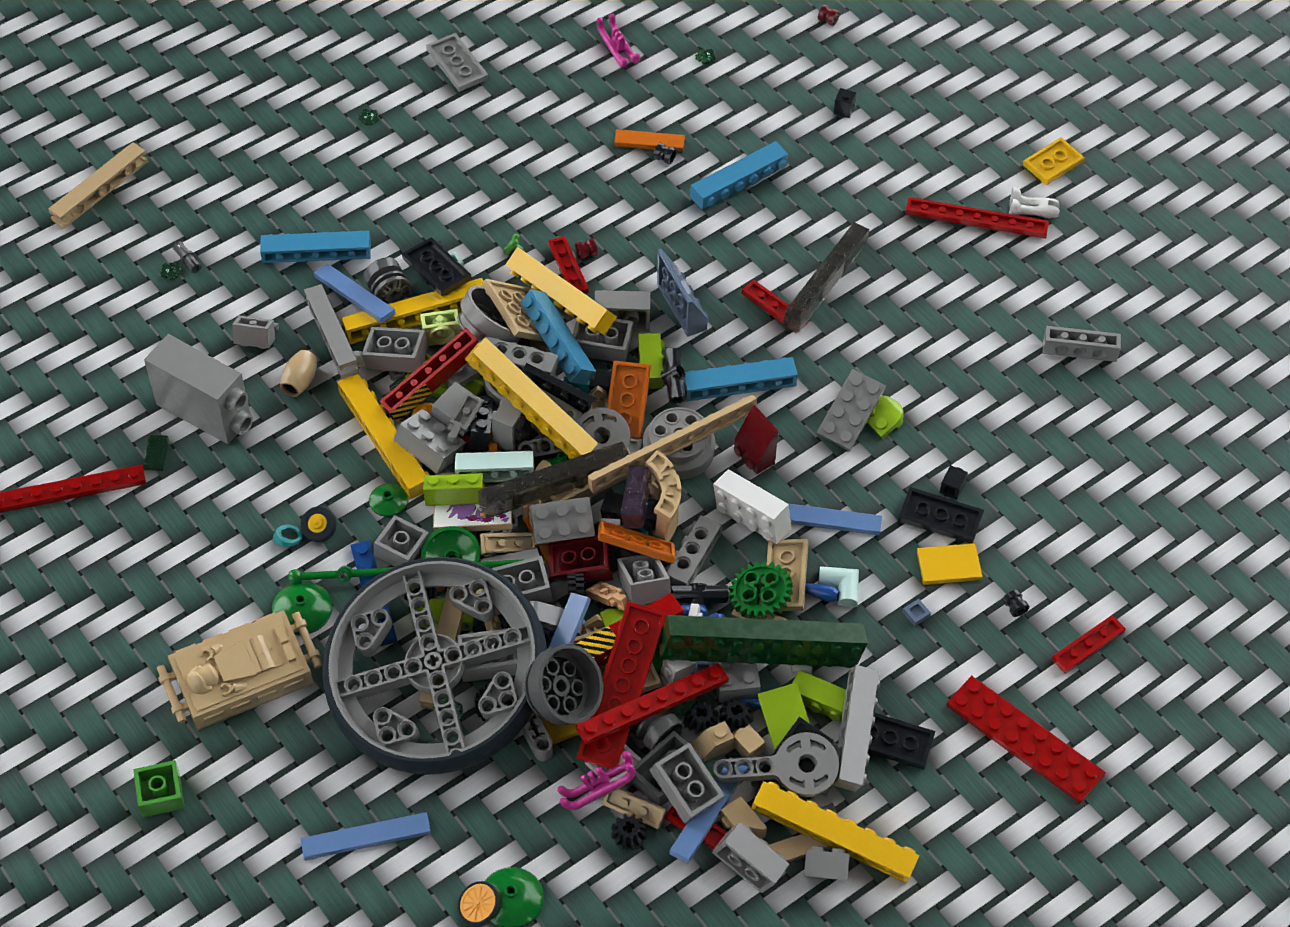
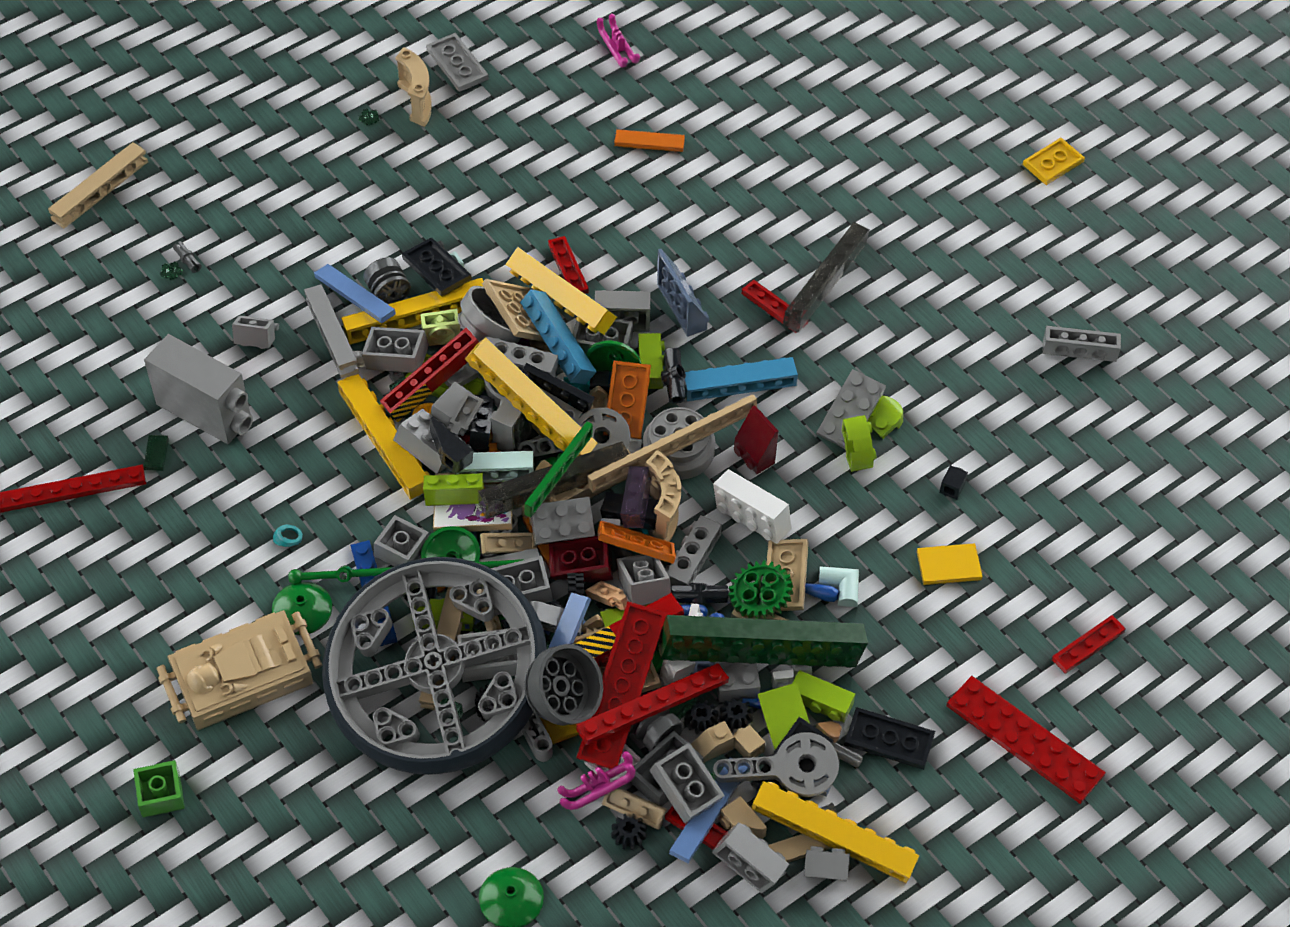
dark azure brick [260,231,371,263] -> none
tan piece [280,350,317,397] -> none
black wheel [301,506,337,542] -> none
medium blue tile [301,812,431,860] -> none
green dish [369,483,408,517] -> none
light orange wheel [458,881,500,926] -> none
bright green plant [503,233,523,255] -> none
dark red wheel [575,238,598,260] -> none
black wheel [653,142,677,165] -> none
dark azure brick [690,141,788,210] -> none
clear green plant [695,48,716,64] -> none
medium blue tile [787,503,882,535] -> none
dark red wheel [818,4,840,26] -> none
light grey brick [832,665,880,792] -> none
black brick [833,88,857,118] -> none
black plate [898,487,984,544] -> none
sand blue plate [902,599,931,626] -> none
red plate [905,197,1049,239] -> none
black wheel [1002,589,1030,617] -> none
white piece [1009,186,1060,219] -> none
none -> tan fence [395,47,432,127]
none -> black slope [430,417,474,475]
none -> green tile [524,421,593,518]
none -> green dish [586,340,641,371]
none -> white tile [771,670,794,688]
none -> medium nougat tile [816,721,842,743]
none -> lime brick [842,415,877,472]

